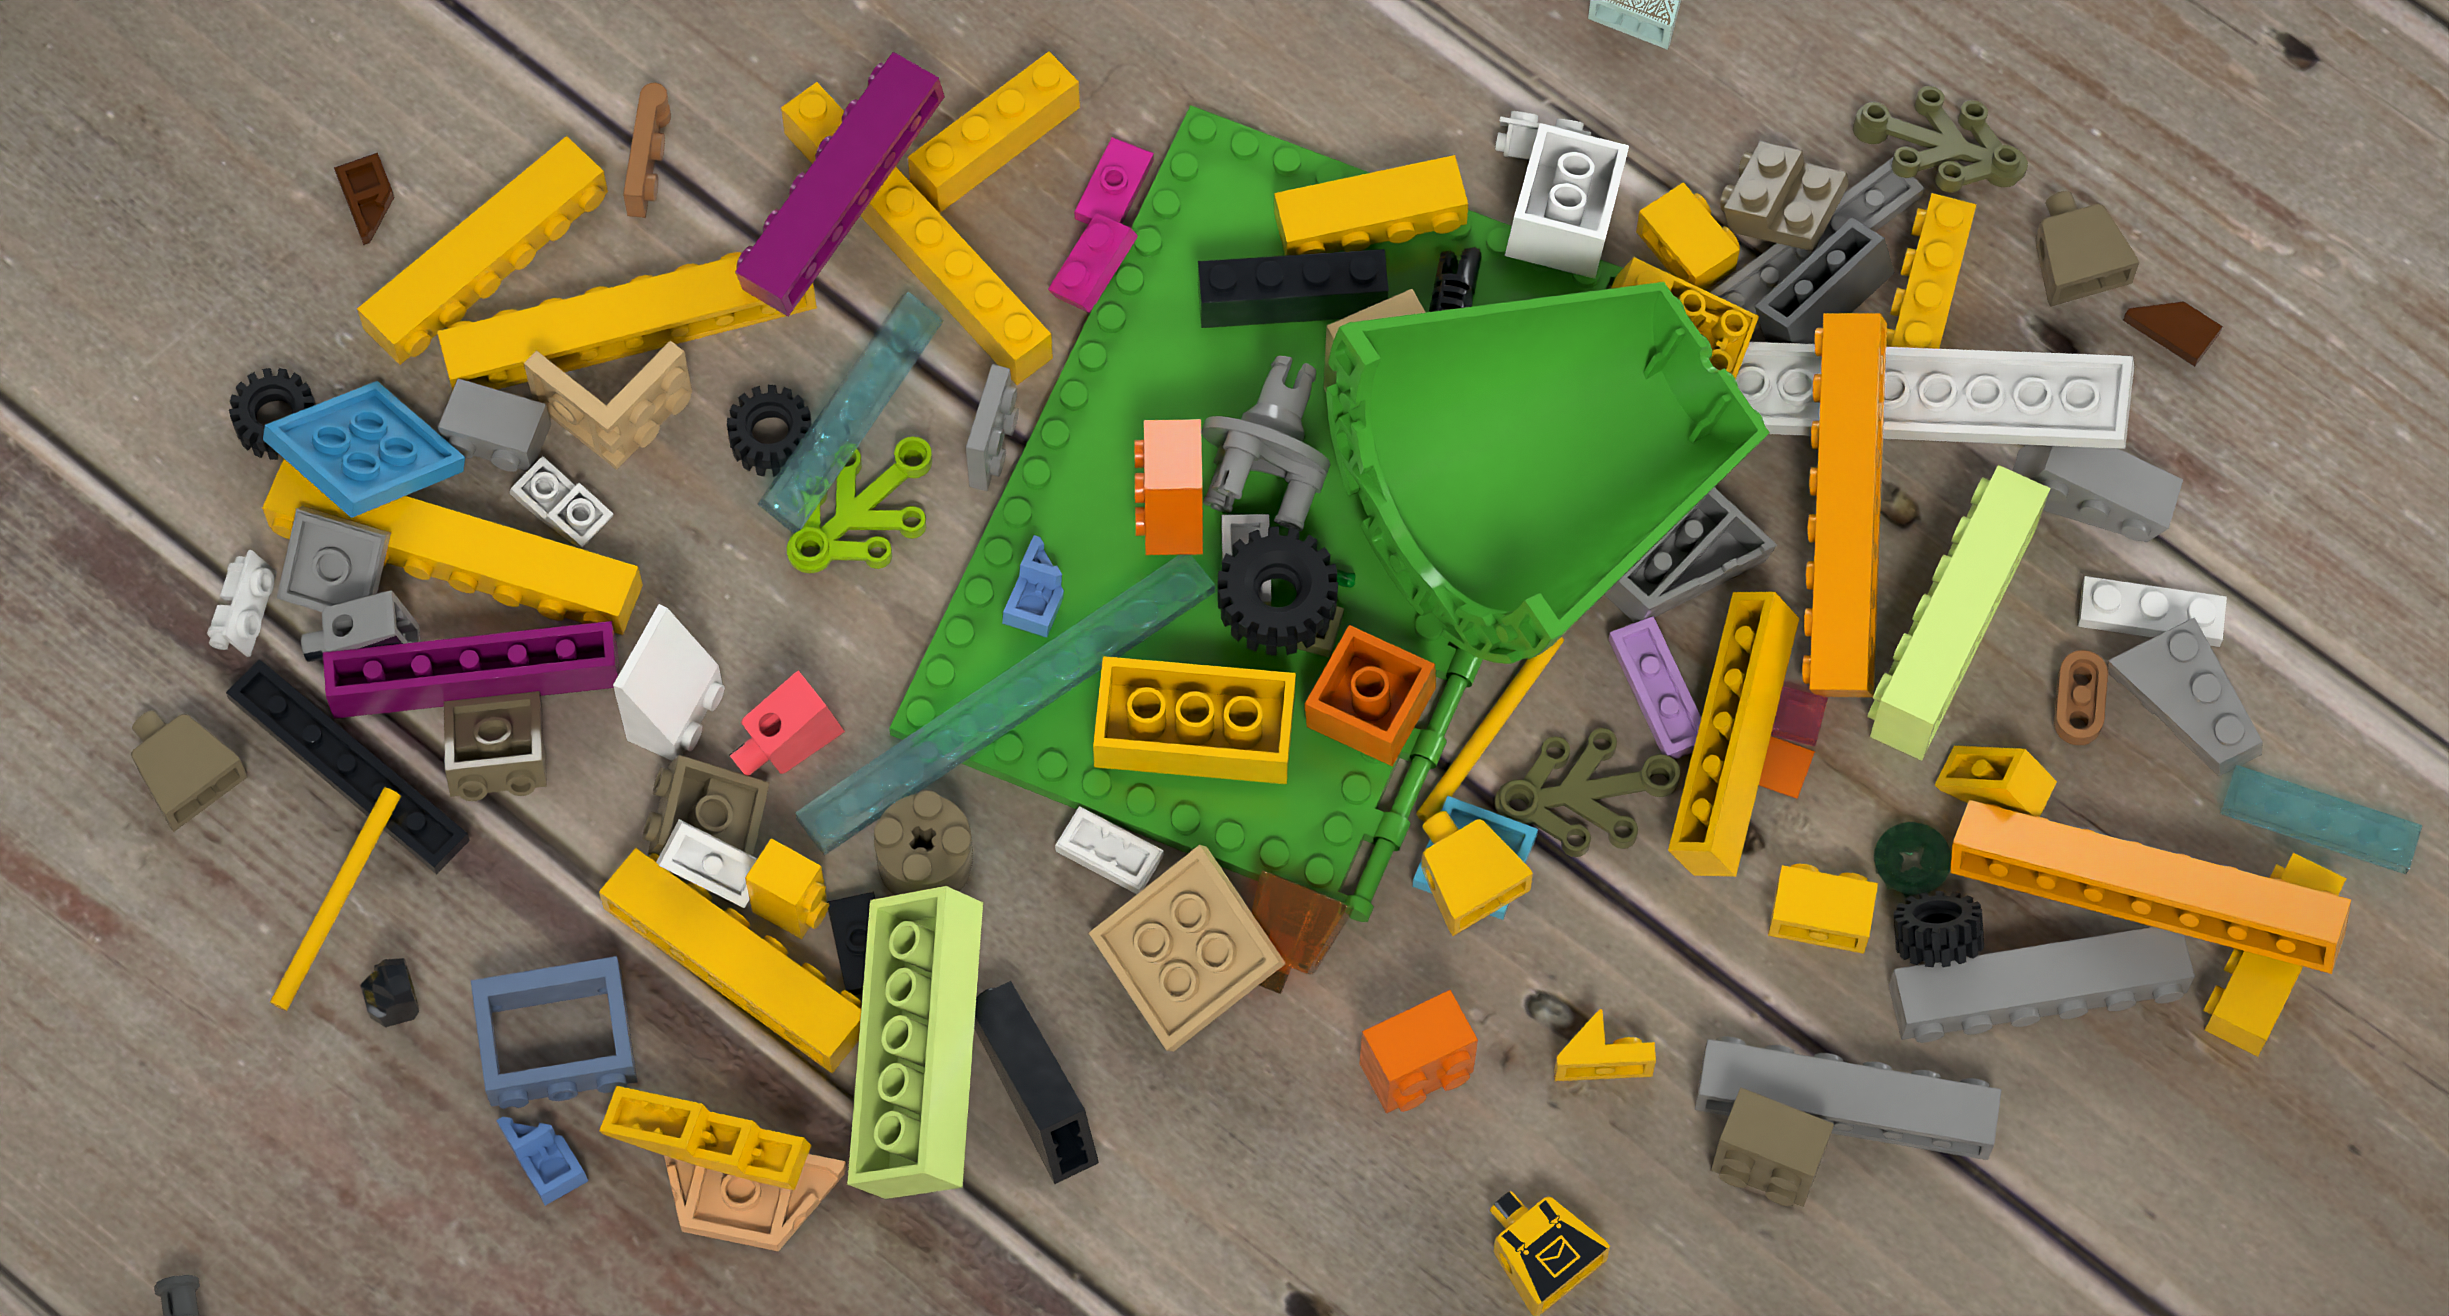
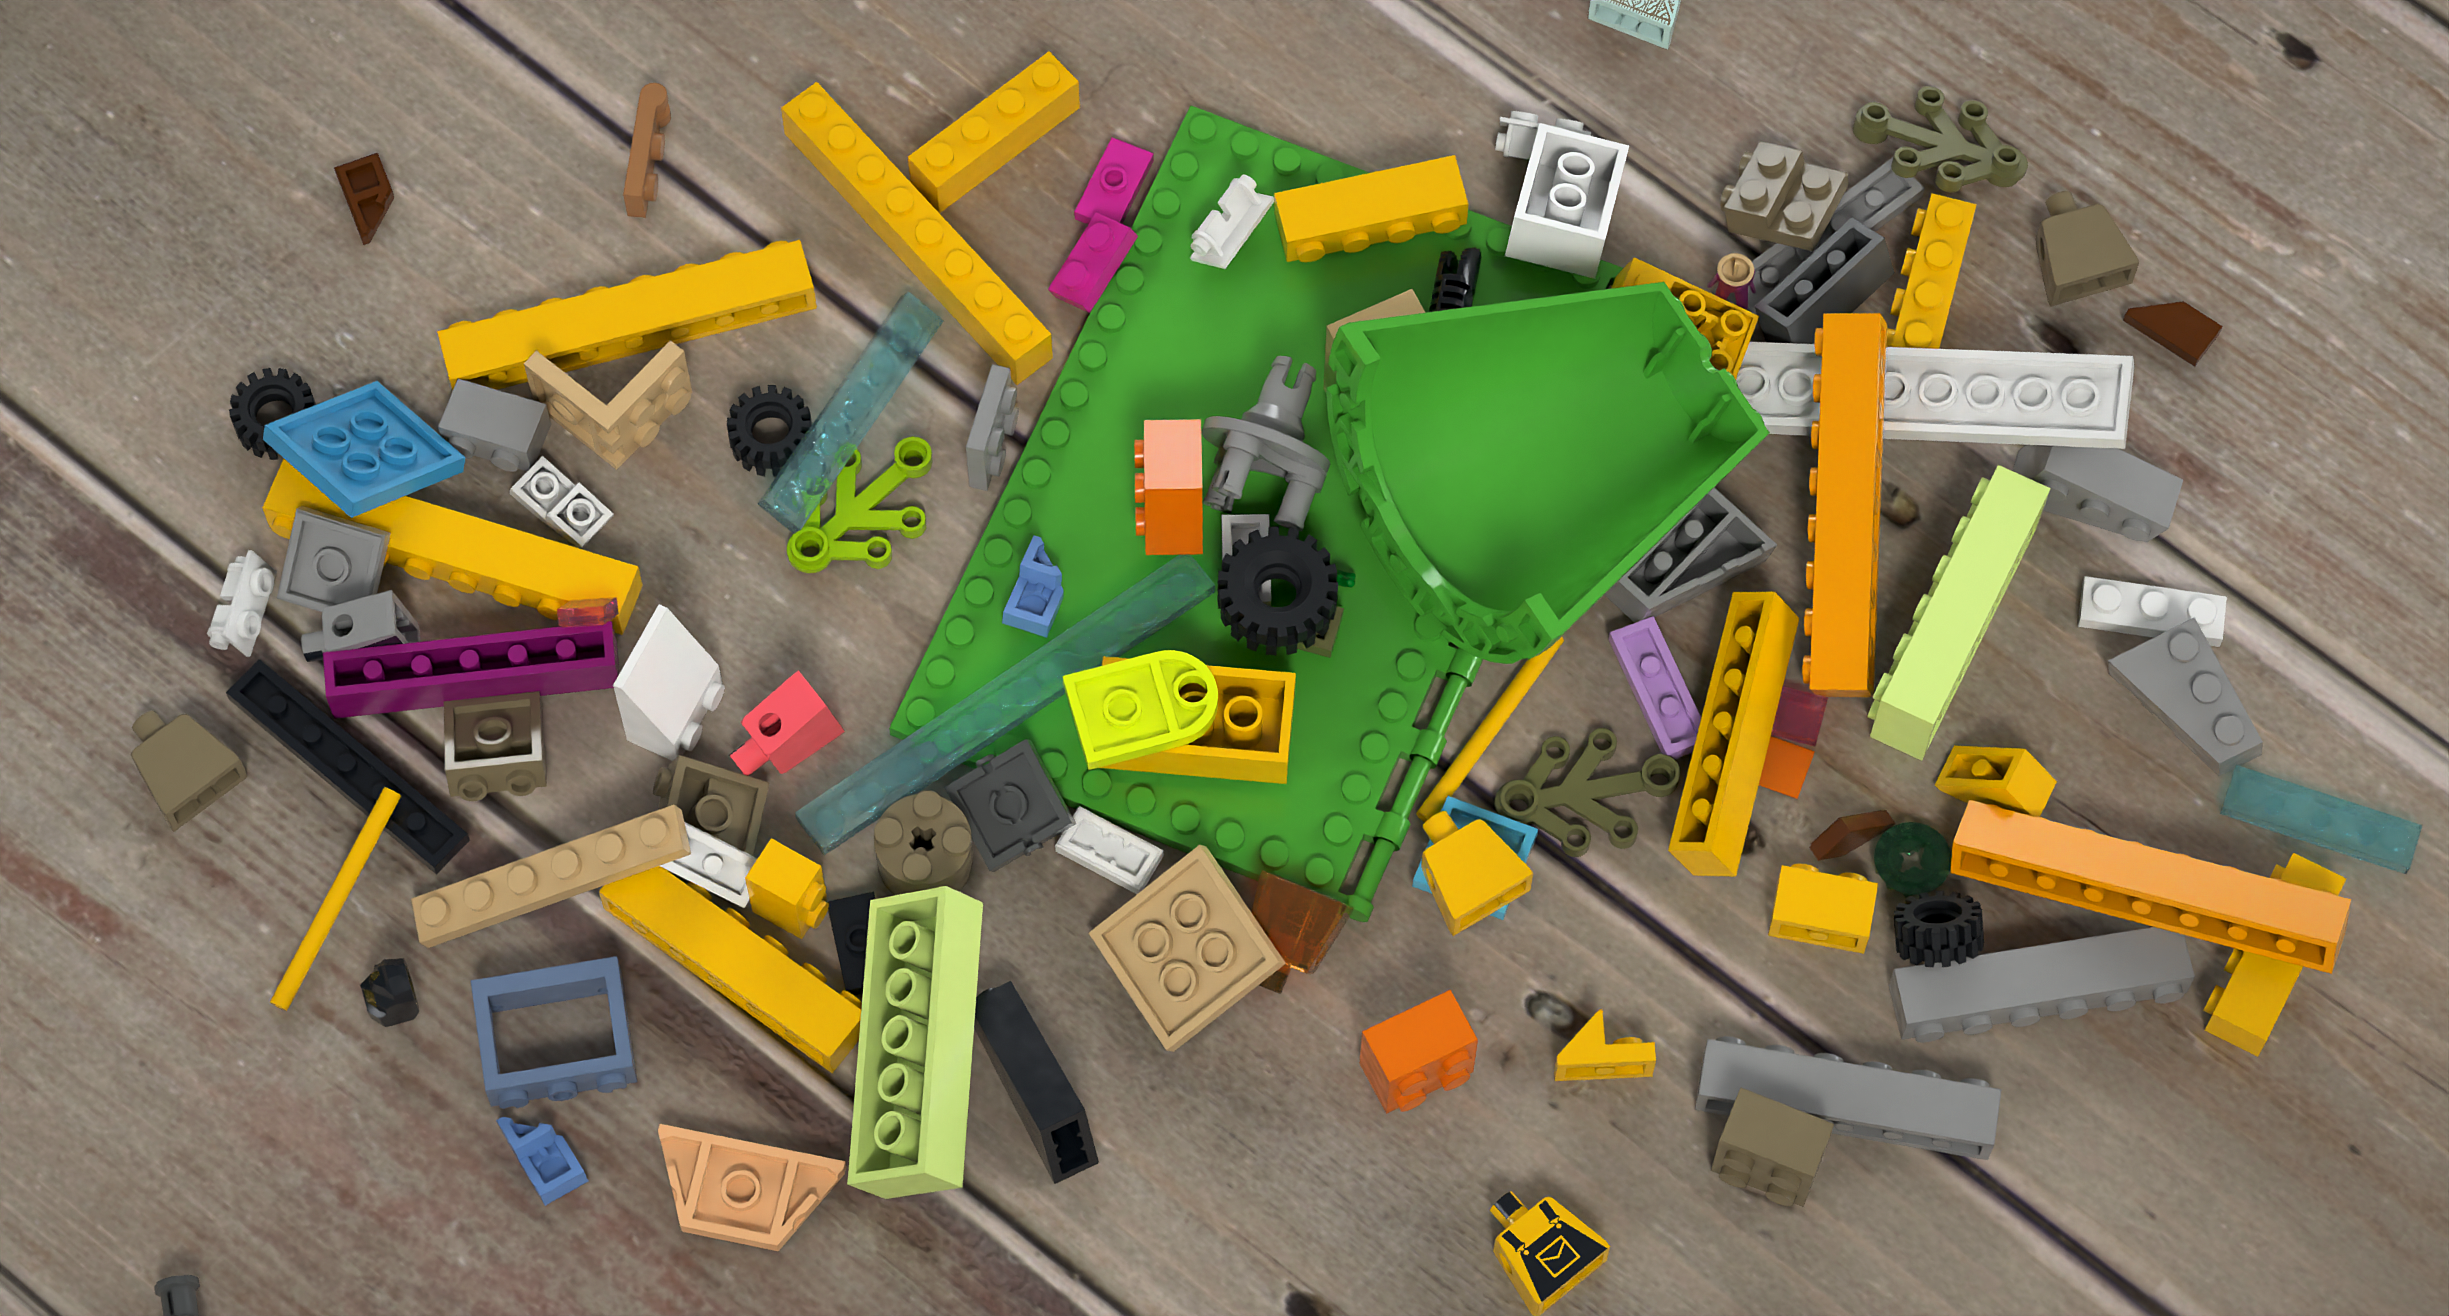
yellow brick [357,136,608,365] -> none
yellow slope [599,1086,811,1191] -> none
magenta brick [735,52,945,317] -> none
black brick [1198,249,1389,328] -> none
orange brick [1305,625,1436,767] -> none
yellow brick [1636,182,1740,290] -> none
medium nougat plate [2054,650,2108,745] -> none
none -> tan plate [411,804,691,948]
none -> clear pink tile [557,597,619,628]
none -> dark grey plate [944,739,1076,872]
none -> neon yellow tile [1062,650,1218,770]
none -> white hinge [1190,174,1274,269]
none -> piece [1707,253,1756,310]
none -> reddish brown tile [1809,810,1896,861]

